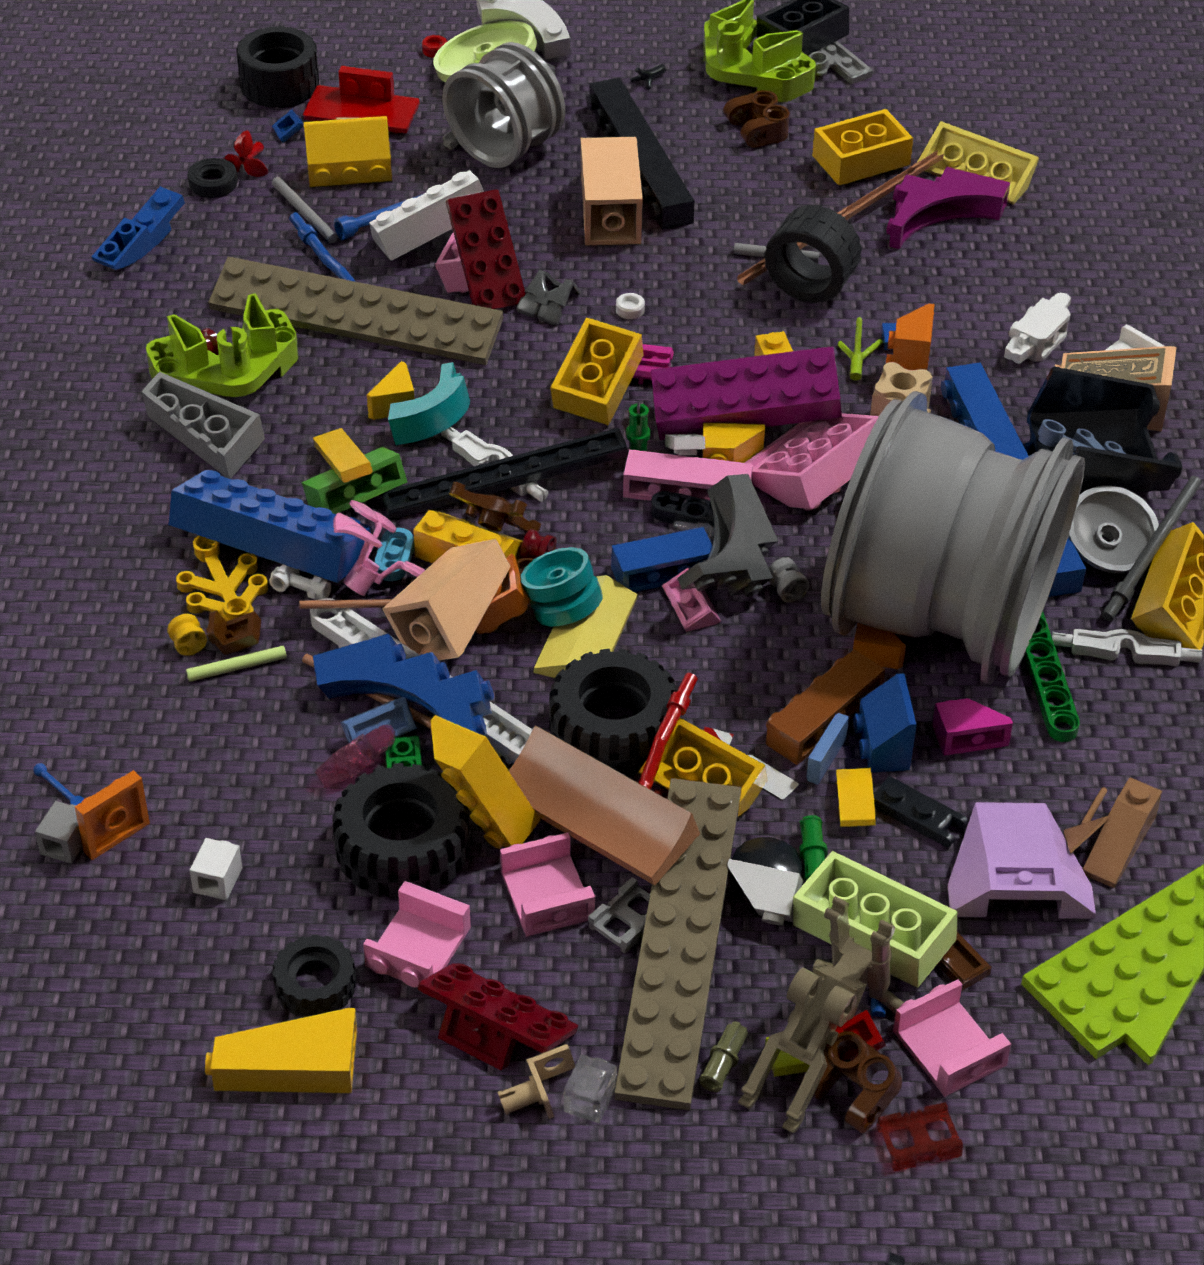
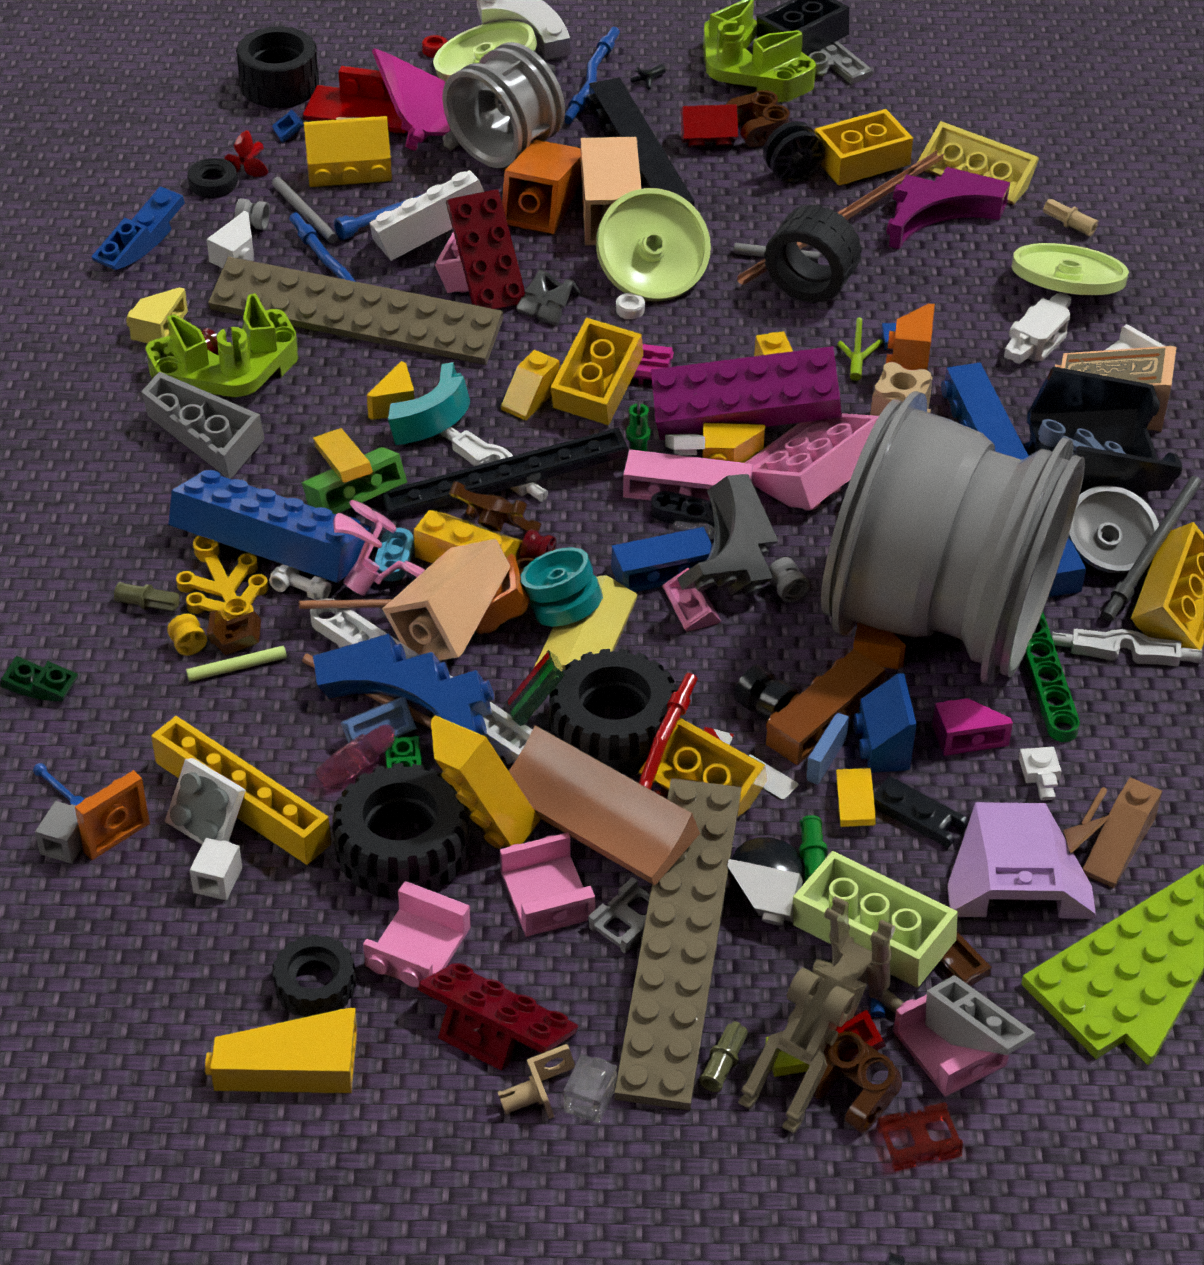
none -> dark green slope [0,656,78,701]
none -> olive axle [114,582,180,612]
none -> light yellow slope [126,287,188,343]
none -> yellow brick [151,716,331,865]
none -> light grey piece [165,758,246,844]
none -> white slope [207,211,254,268]
none -> light grey wheel [234,198,270,230]
none -> dark pink panel [372,48,451,151]
none -> yellow slope [501,349,559,421]
none -> orange slope [502,139,581,234]
none -> clear green tile [506,650,565,726]
none -> blue bar [564,27,620,124]
none -> yellowish green dish [596,188,711,301]
none -> red brick [680,104,738,147]
none -> black wheel [734,664,798,722]
none -> black wheel [763,121,825,184]
none -> light grey slope [925,975,1035,1055]
none -> yellowish green dish [1012,243,1129,295]
none -> white plate [1019,747,1062,800]
none -> tan axle [1043,199,1099,237]

